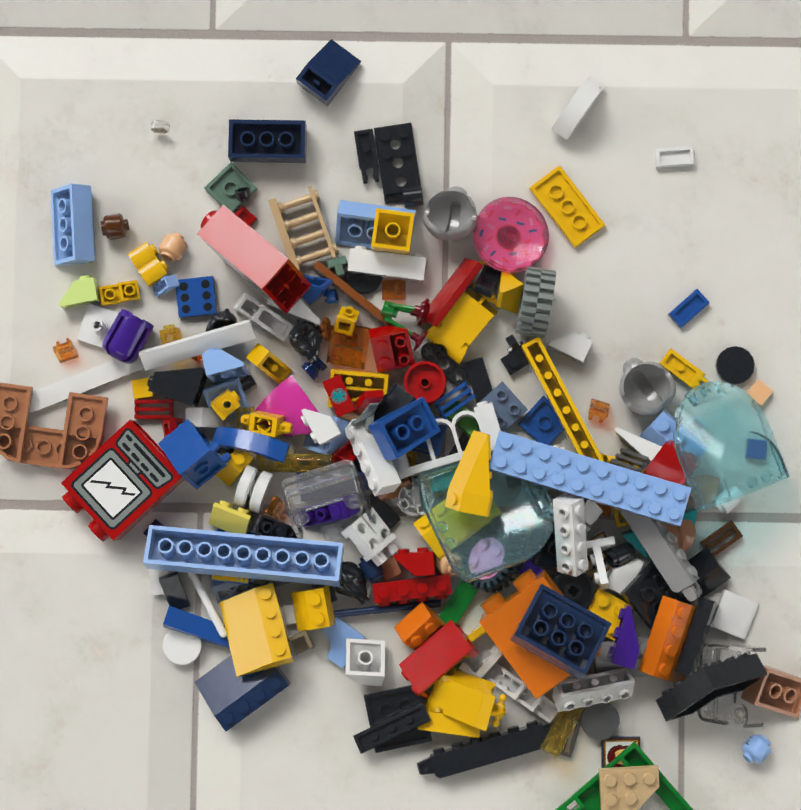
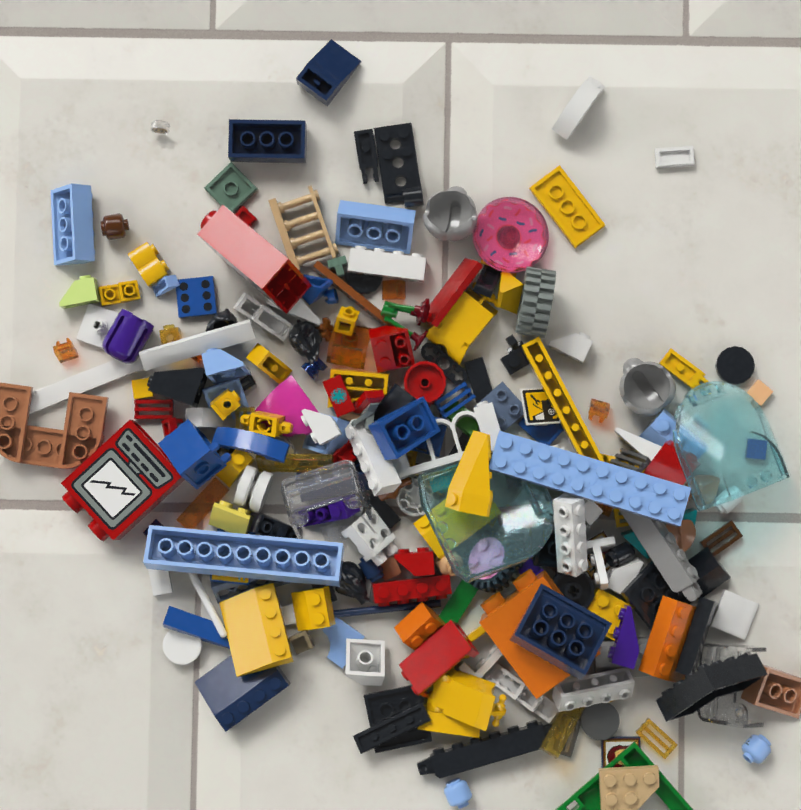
light nougat head [159,233,187,262] -> none
black tile [159,572,190,609] -> none
black hinge [235,187,251,202] -> none
clear orange tile [265,495,291,520] -> none
yellow slope [371,208,415,255] -> none
blue tile [668,289,710,329] -> none
none -> clear orange tile [176,477,230,529]
none -> light blue head [444,778,472,809]
none -> piece [519,387,561,426]
none -> clear yellow tile [635,718,678,759]

